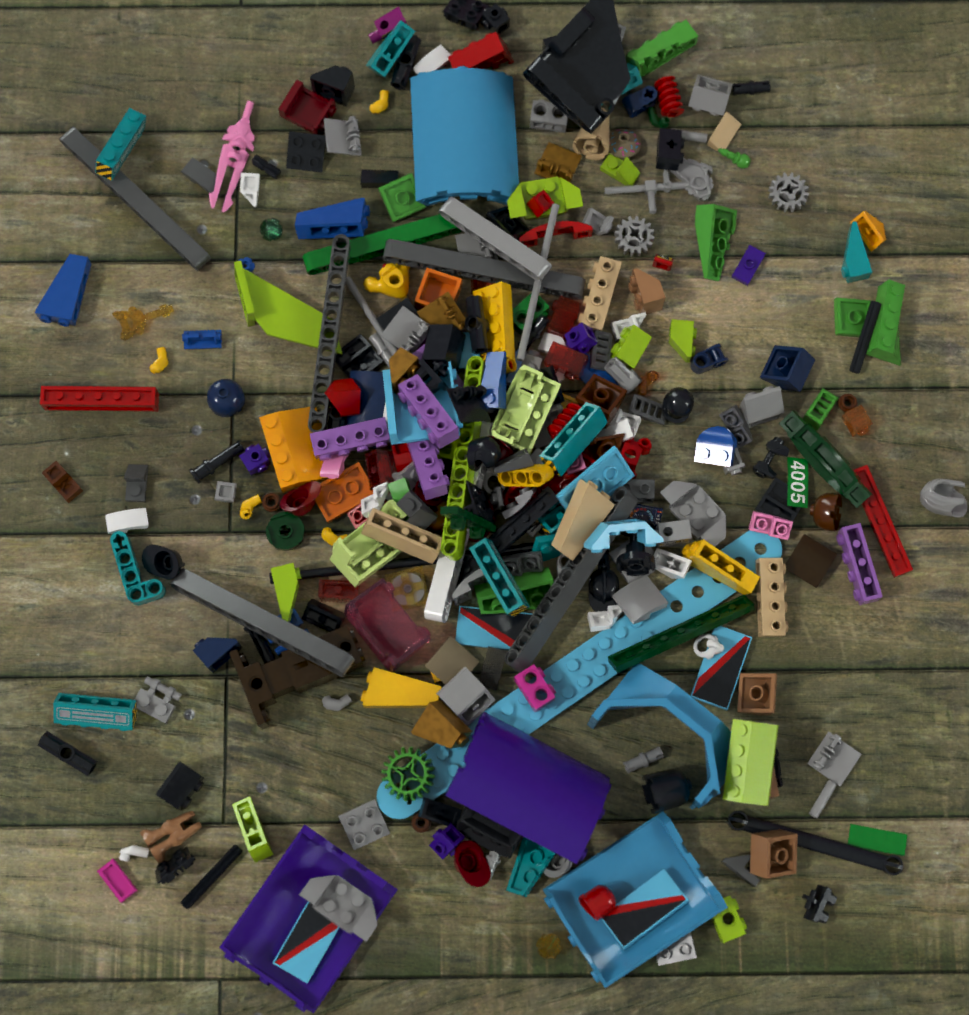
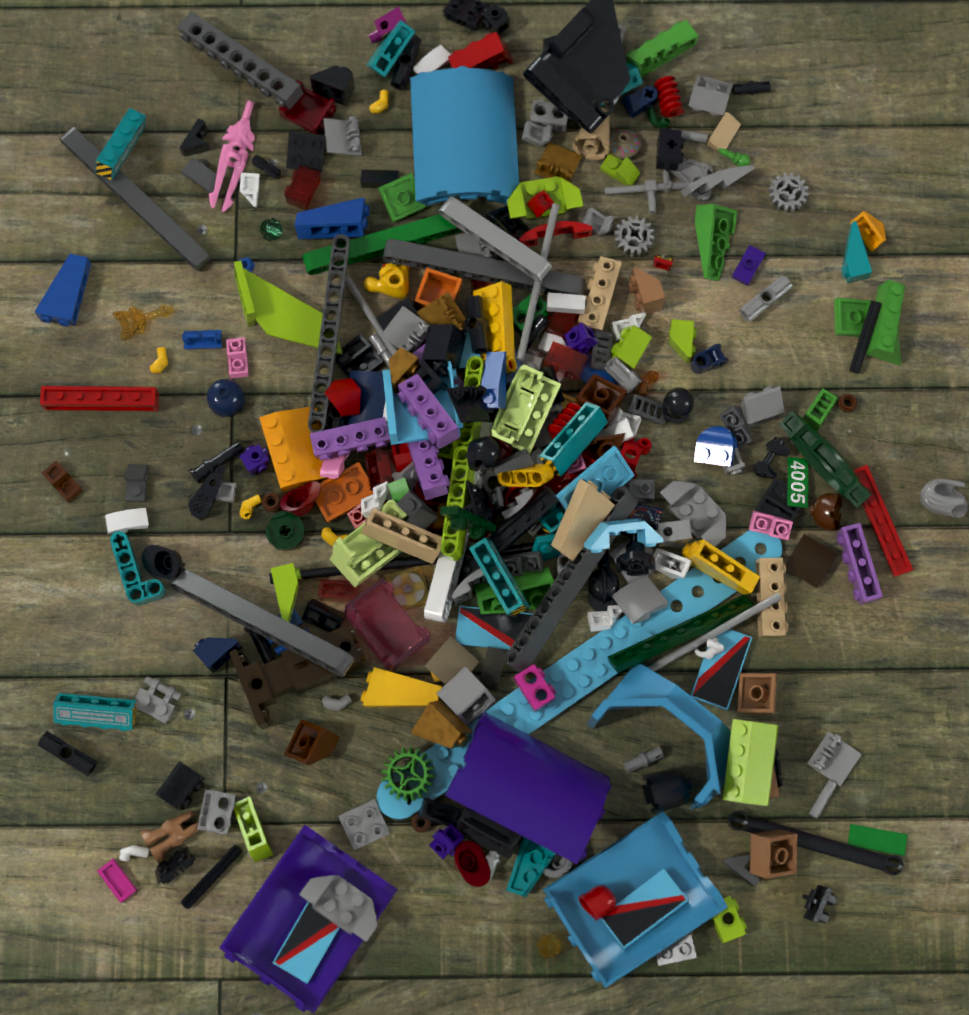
dark blue slope [760,345,815,392] -> none
clear orange brick [842,404,873,437] -> none
none -> dark grey brick [177,11,304,110]
none -> black slope [179,118,210,157]
none -> black piece [188,465,225,520]
none -> light grey brick [197,790,235,835]
none -> bright pink slope [226,337,249,379]
none -> clear red brick [284,165,322,211]
none -> reddish brown slope [284,719,340,766]
none -> light grey bracket [522,121,553,147]
none -> white slope [547,292,585,314]
none -> light grey piece [647,593,782,672]
none -> light grey slope [681,165,755,197]
none -> light grey piece [739,275,793,322]

